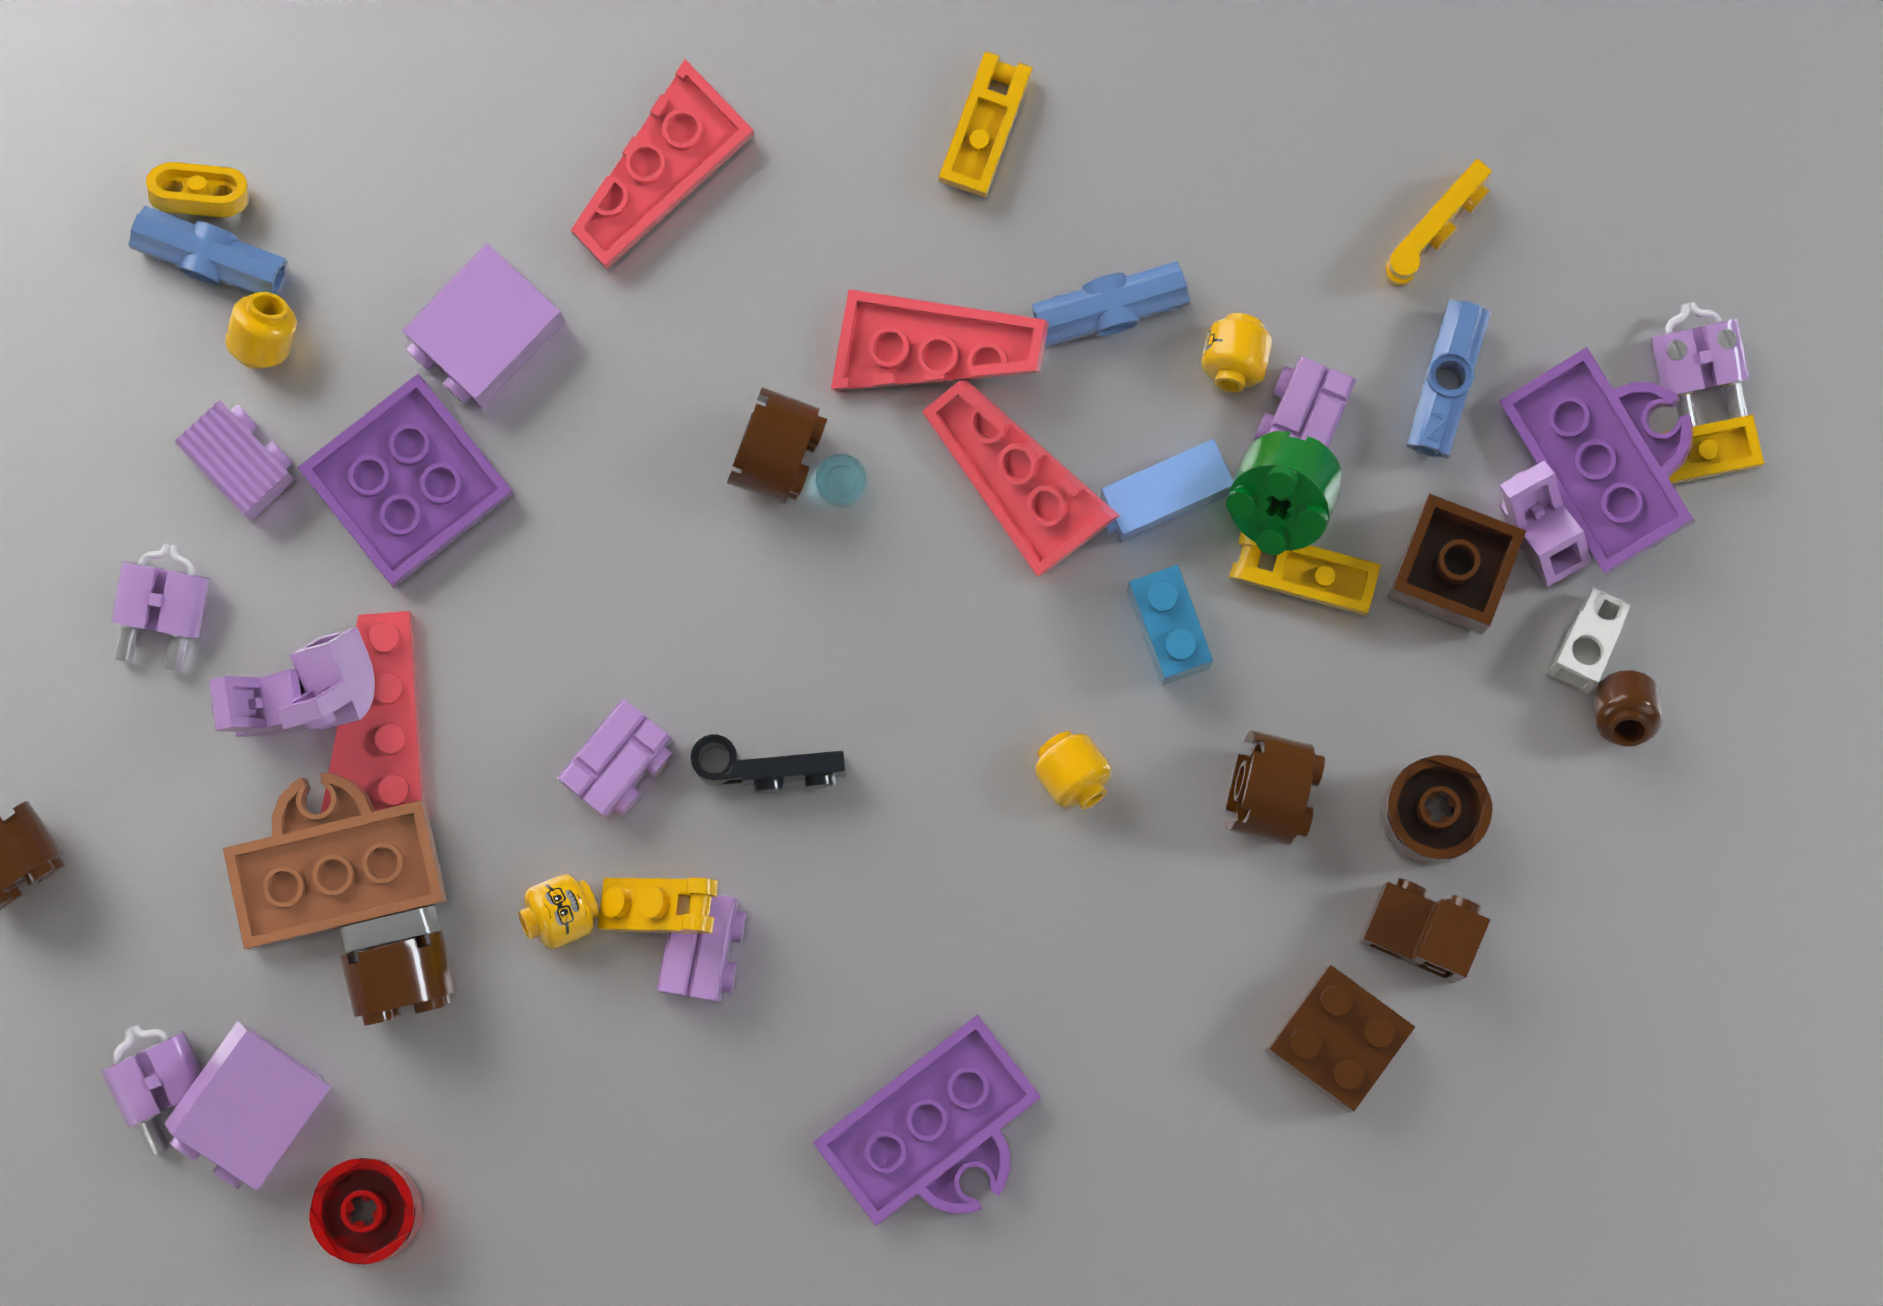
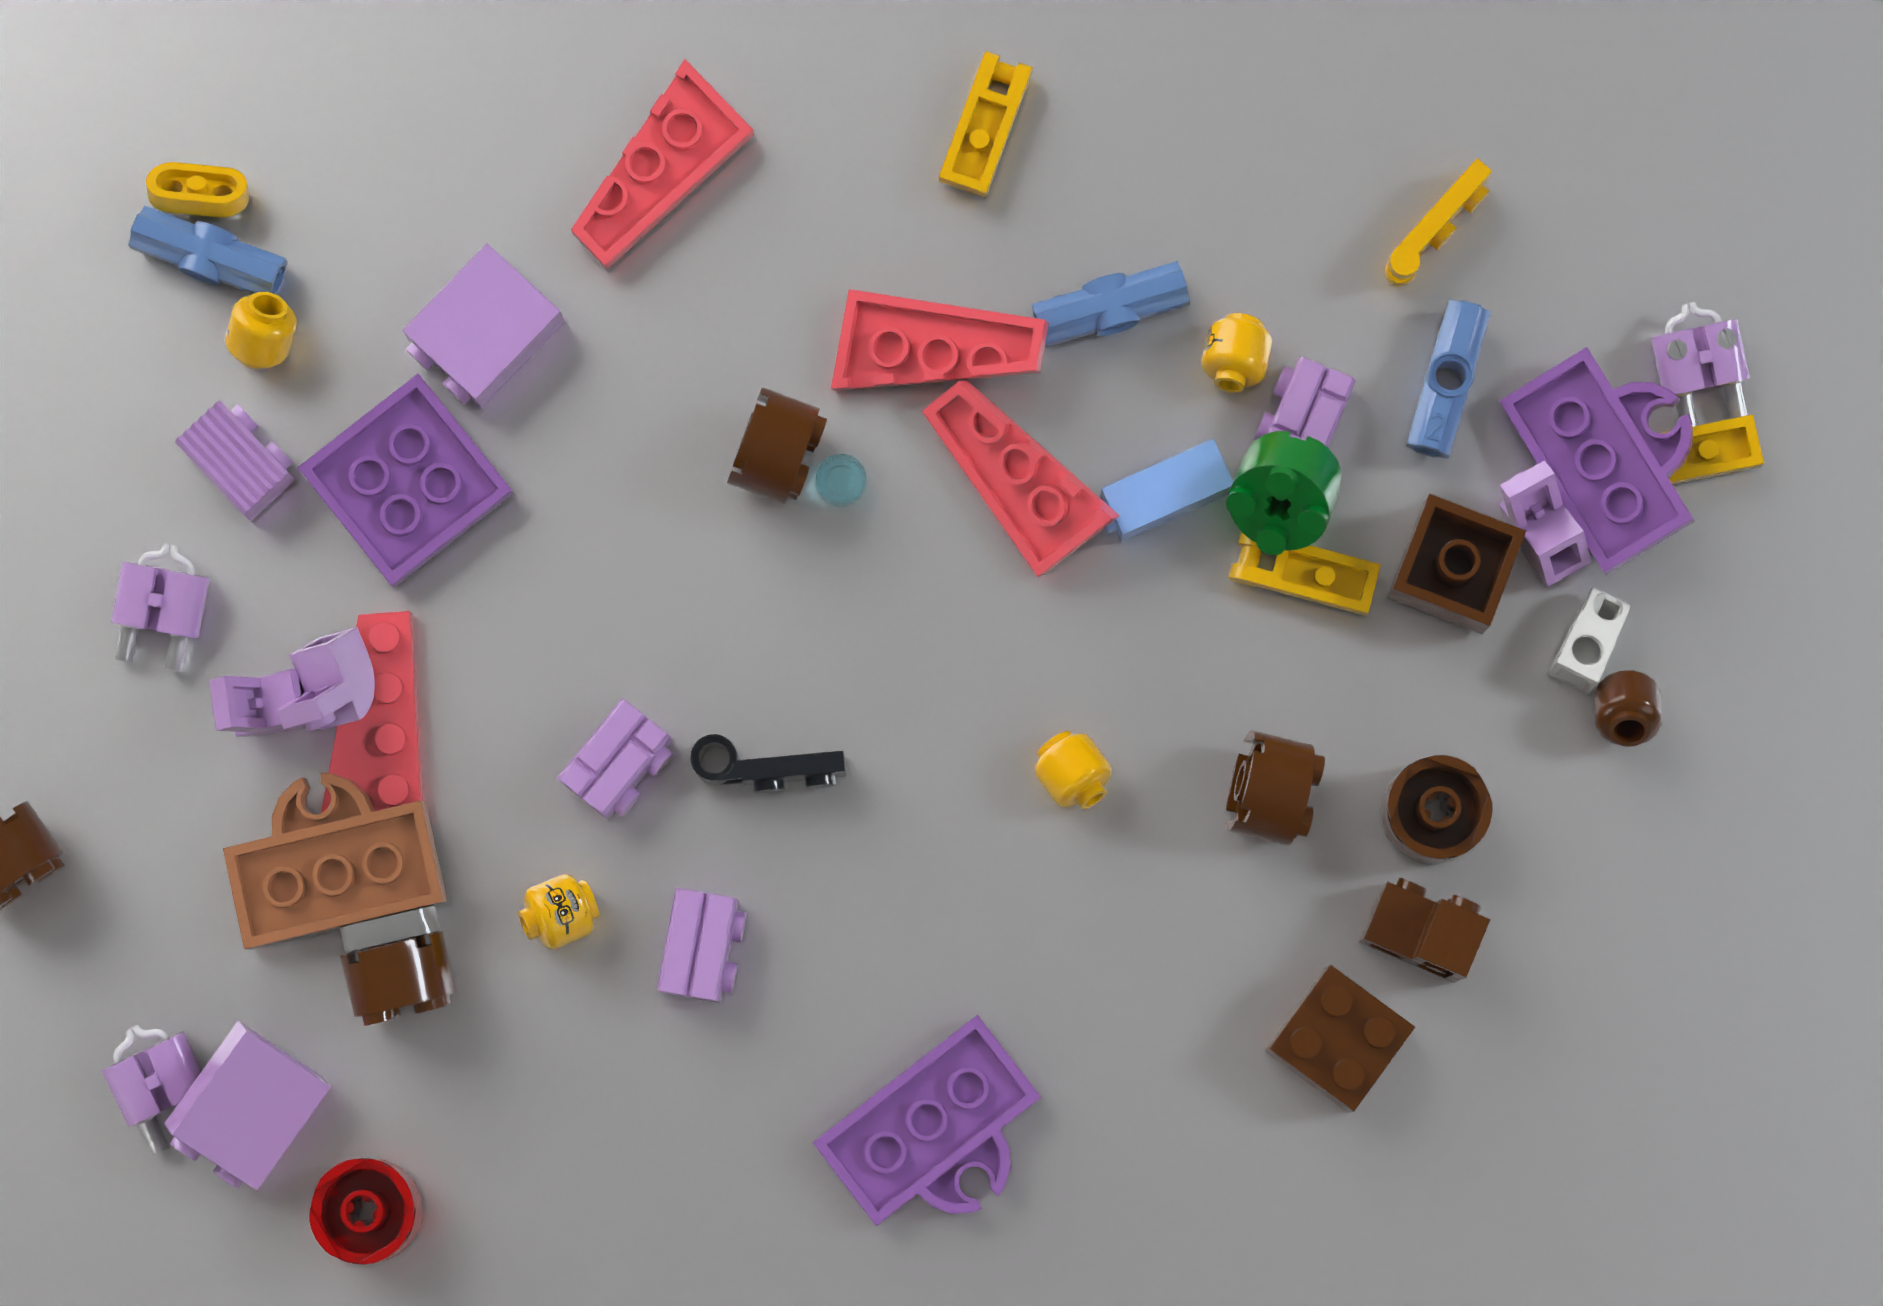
yellow plate [598,877,719,934] -> none
dark azure brick [1127,564,1213,685] -> none

